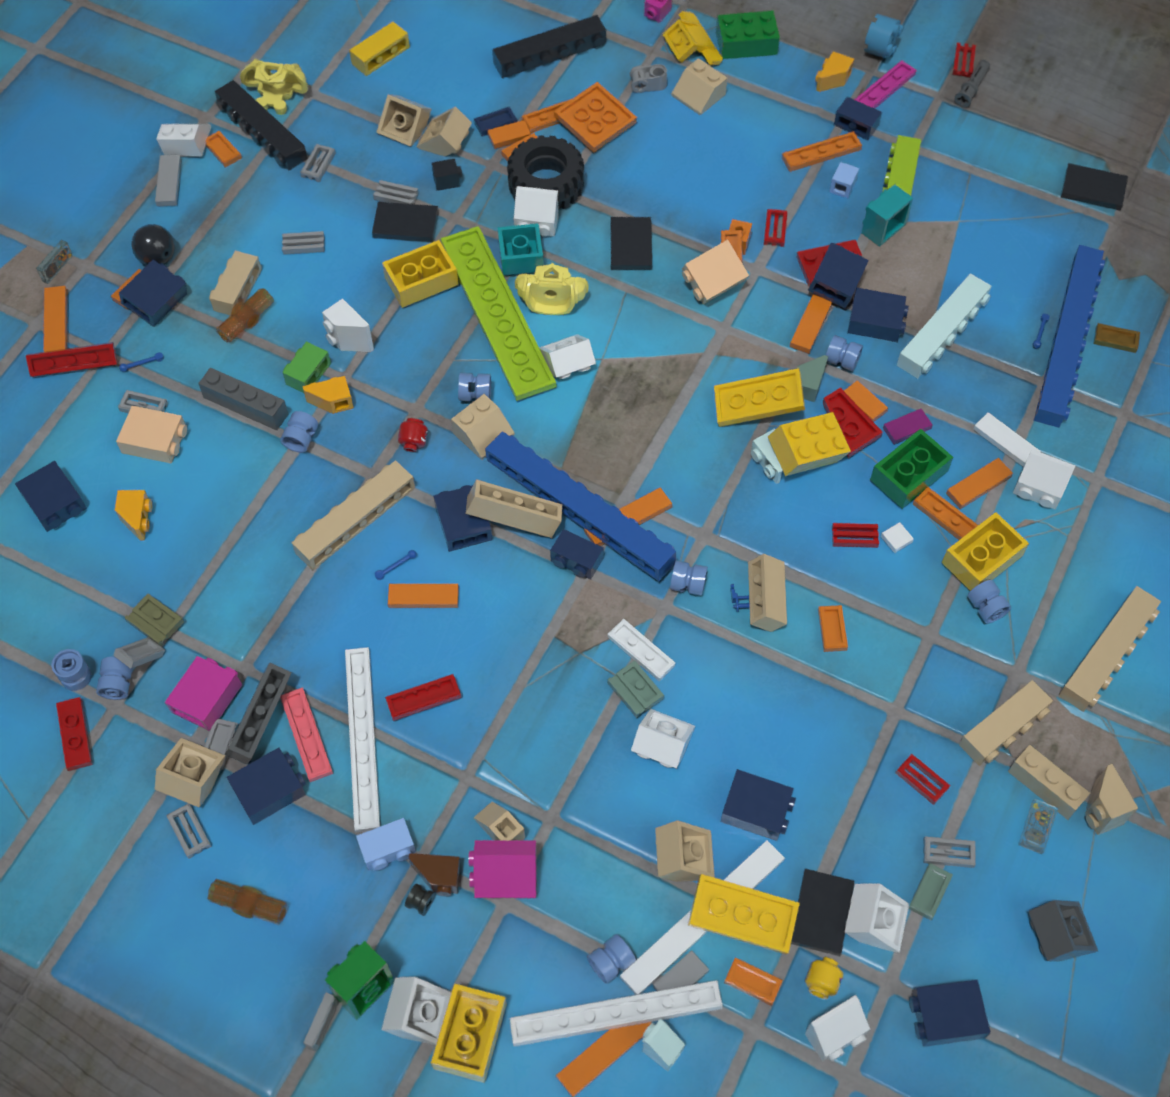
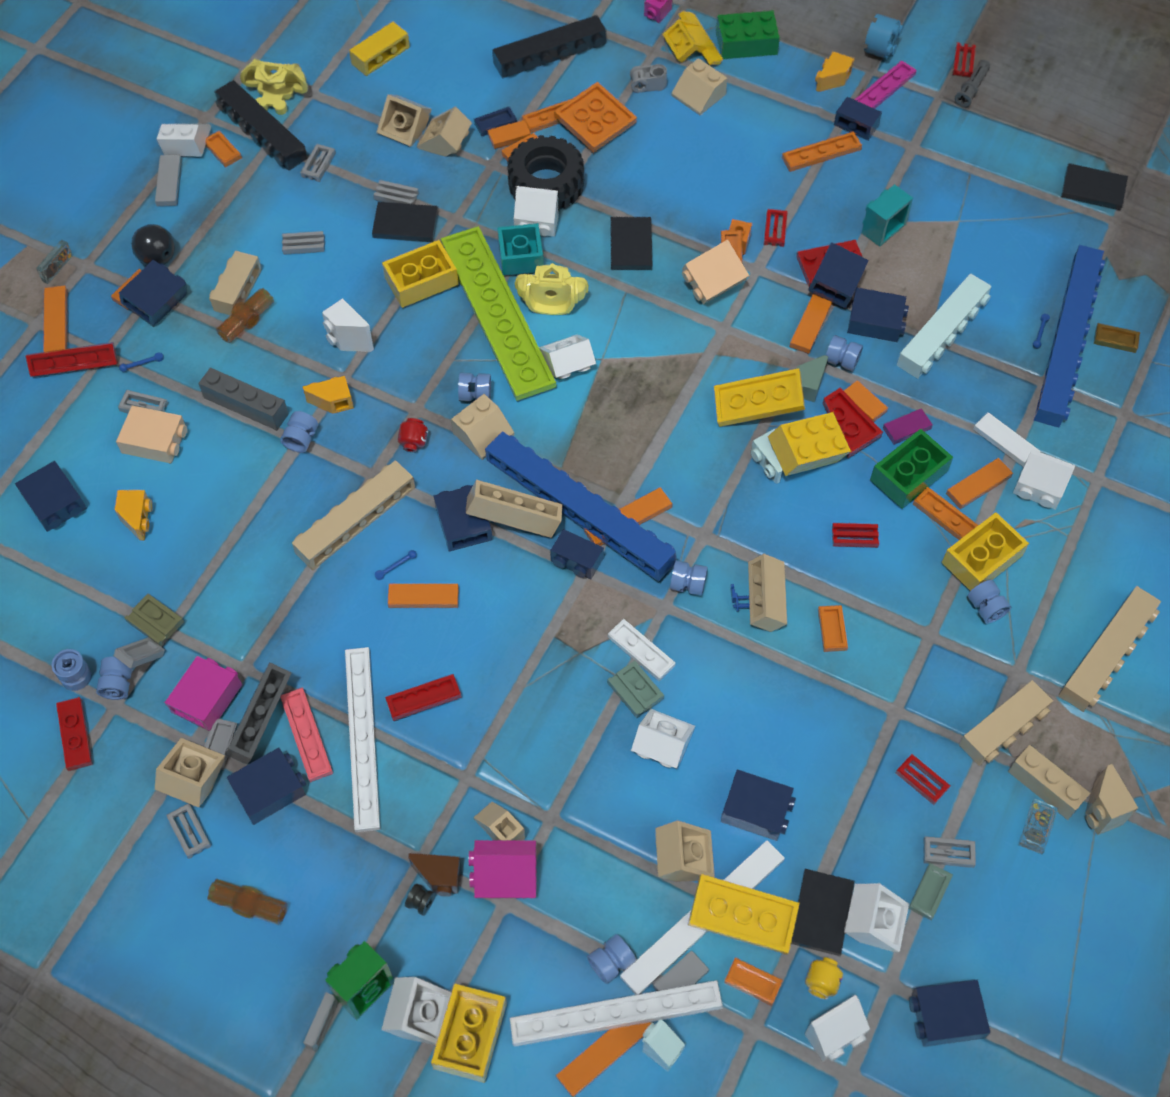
bright green brick [283,341,331,393] -> none
light blue brick [356,818,416,871] -> none
black brick [431,158,463,191] -> none
light blue brick [830,162,859,198] -> none
white tile [881,522,914,553] -> none
lime brick [882,135,921,196] -> none
dark grey slope [1029,900,1098,961] -> none

